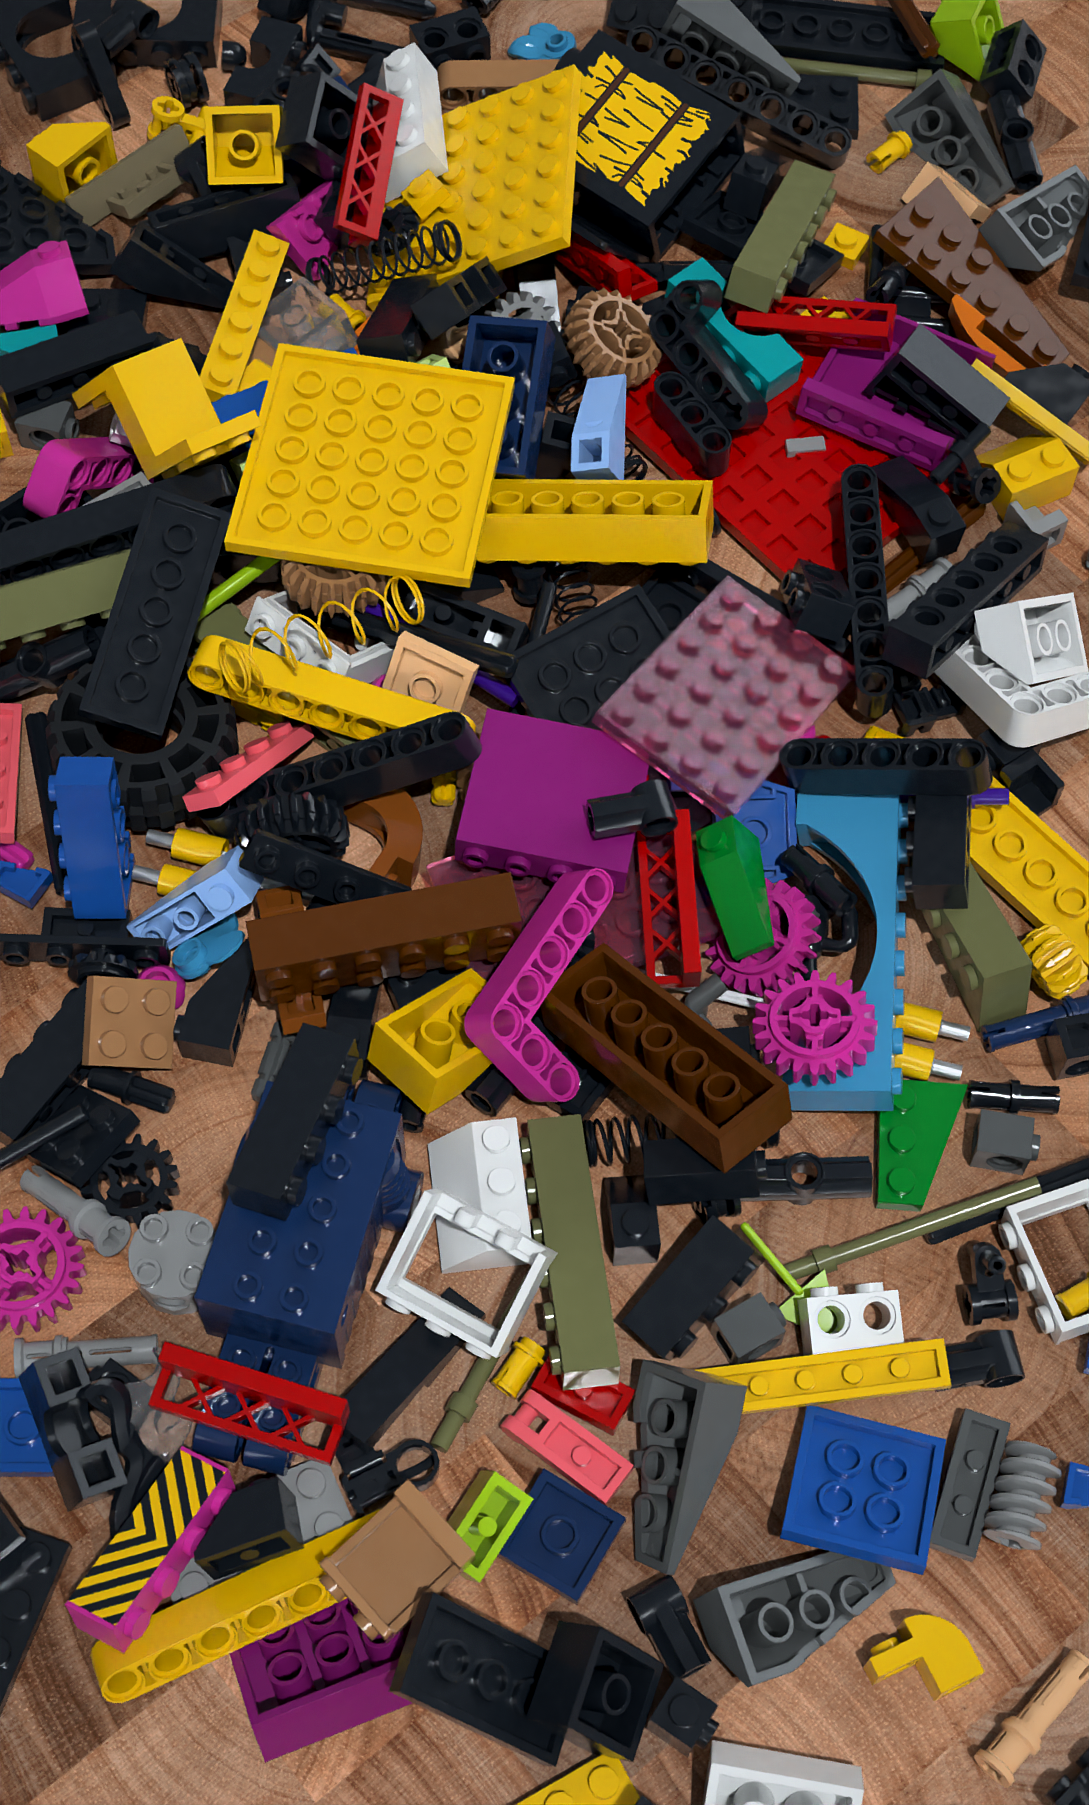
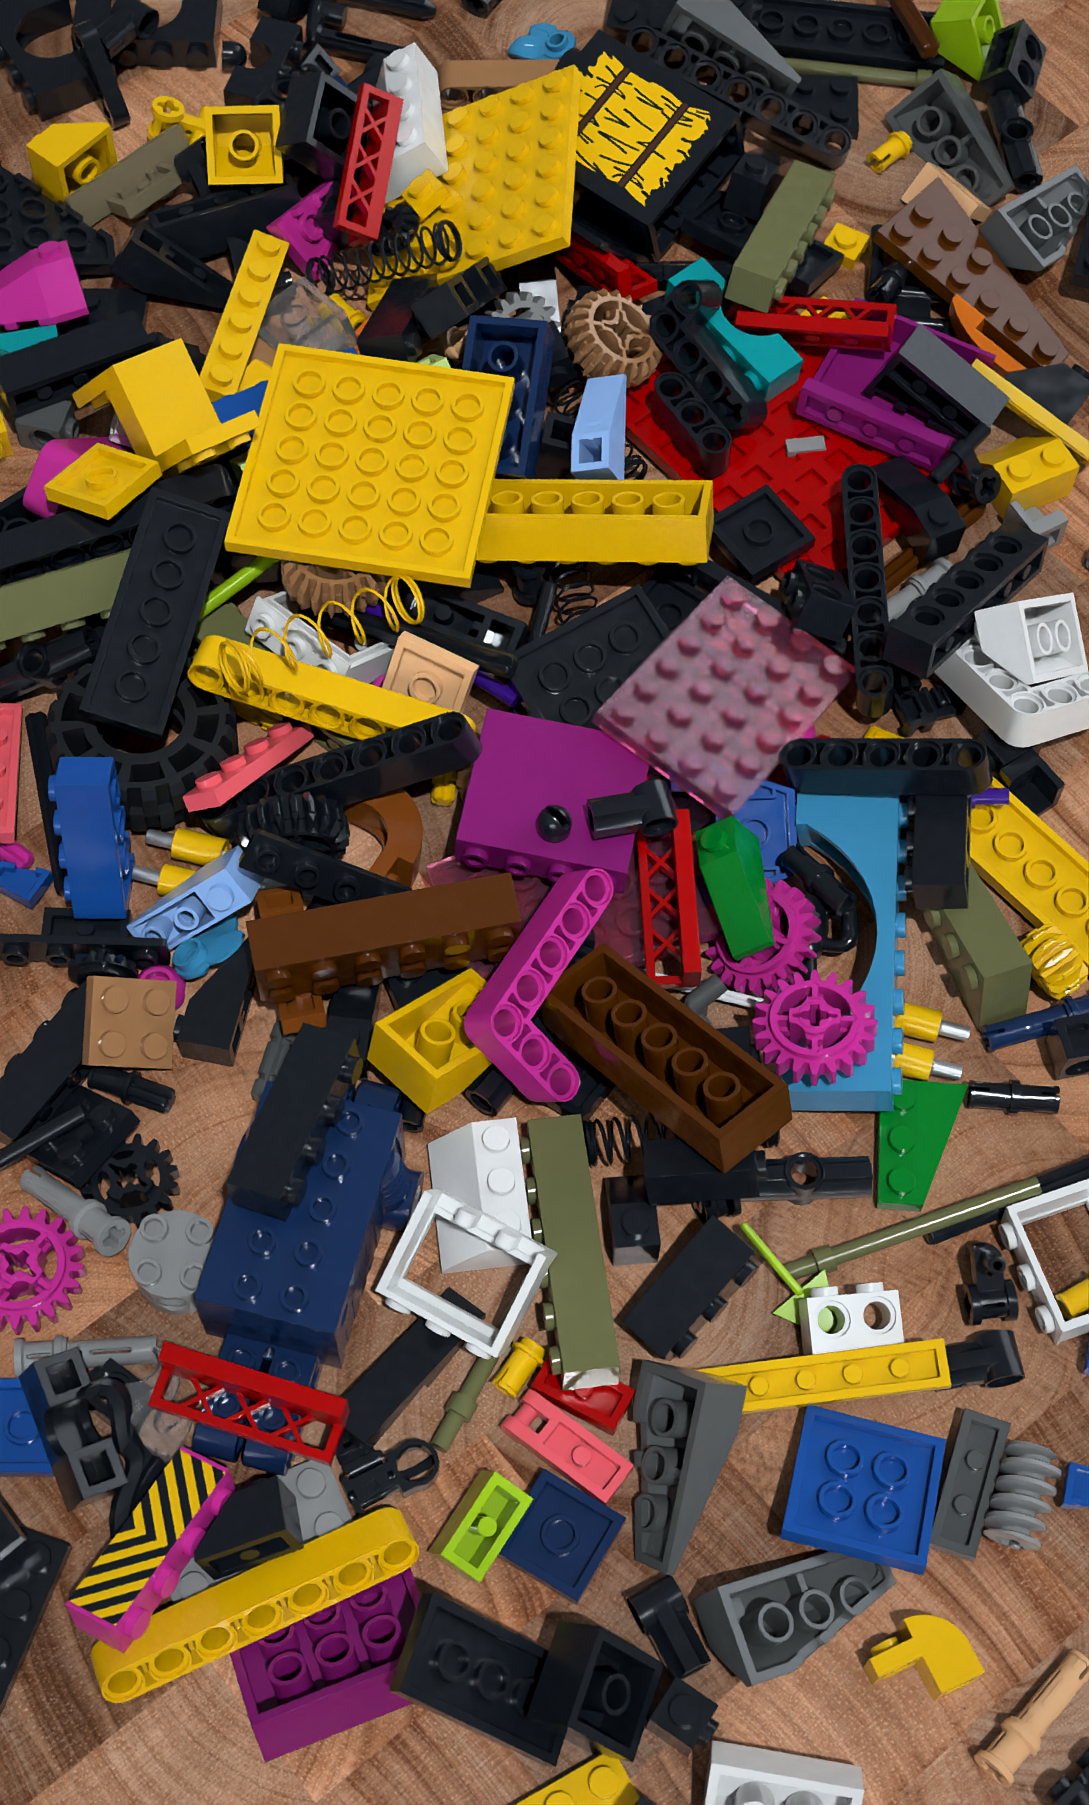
black wheel [163,51,210,108] -> none
medium nougat panel [319,1479,476,1643] -> none
black brick [409,6,491,71] -> none
dark grey brick [710,1292,786,1365] -> none
dark grey brick [970,1109,1040,1175] -> none
none -> yellow plate [43,442,162,520]
none -> black hinge [536,804,572,843]
none -> black plate [711,484,816,584]

